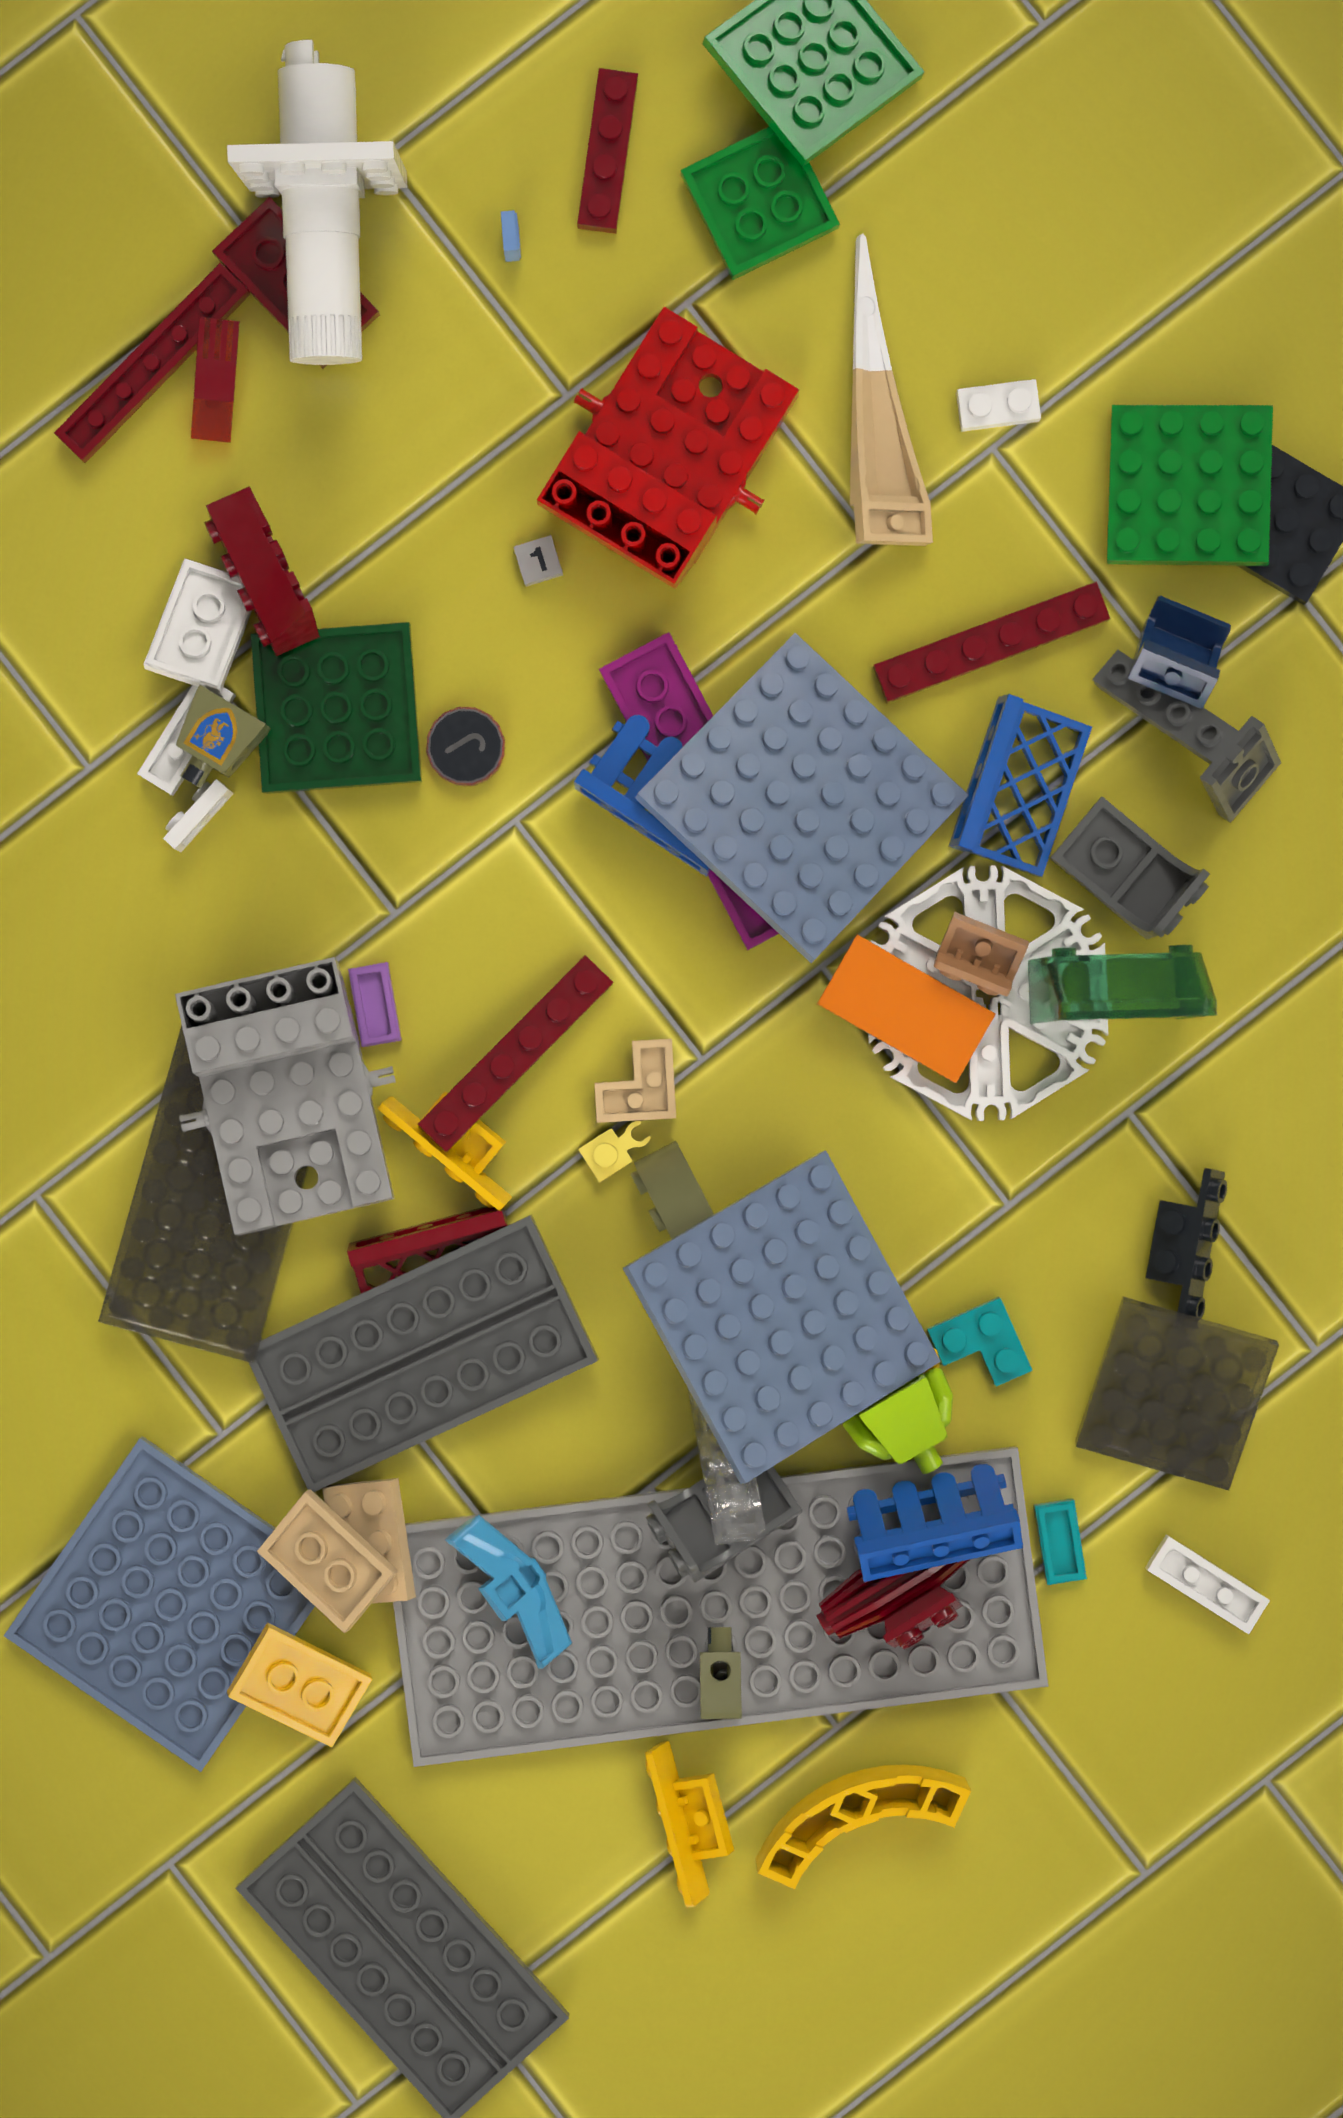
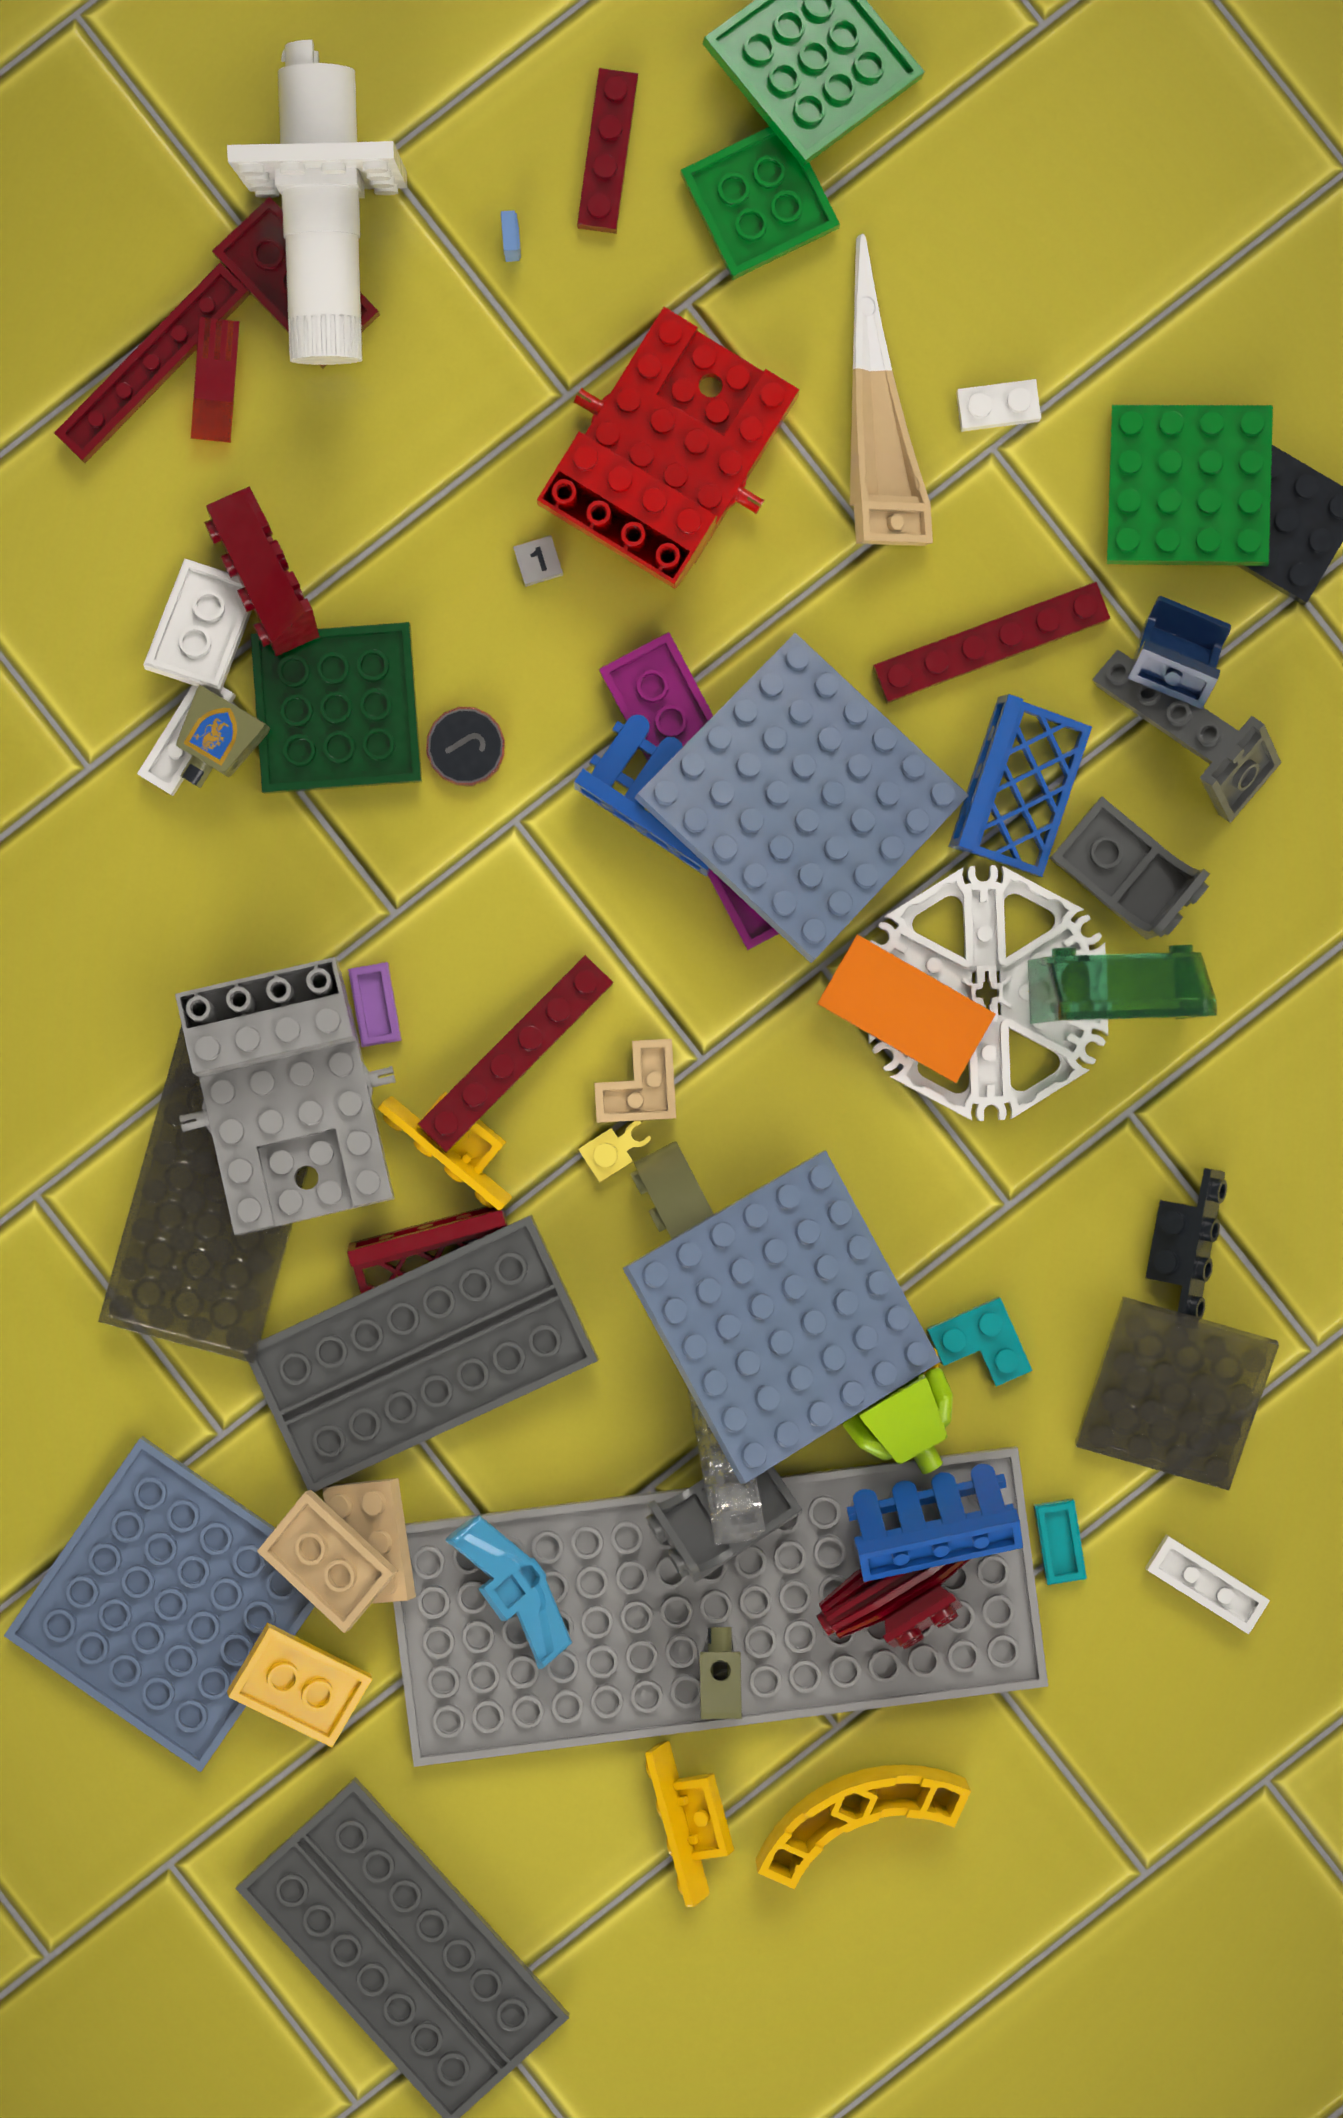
white plate [163,779,234,852] -> none
medium nougat bracket [934,912,1029,996] -> none

